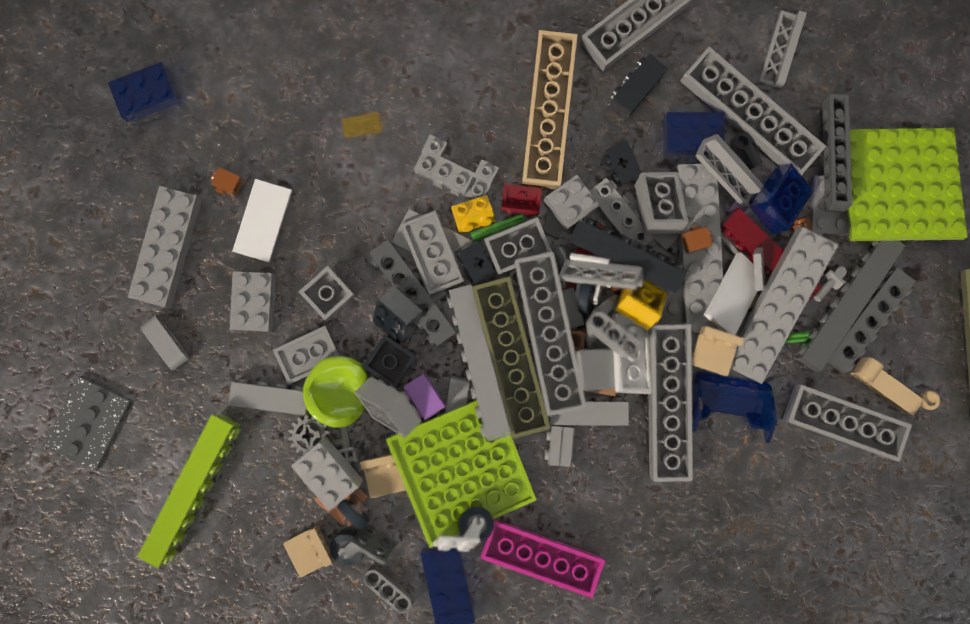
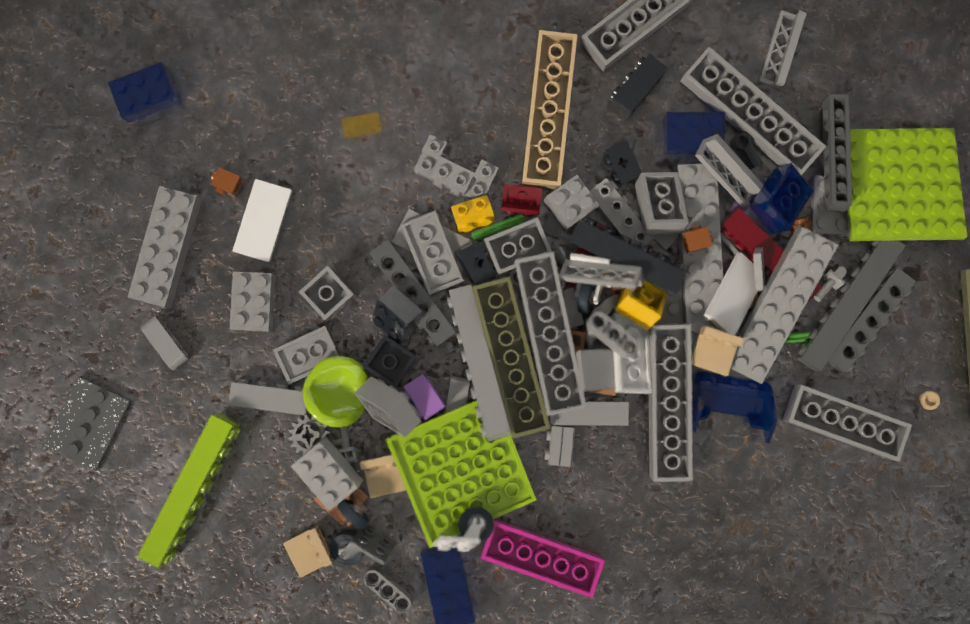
tan beam [851,357,924,417] -> none

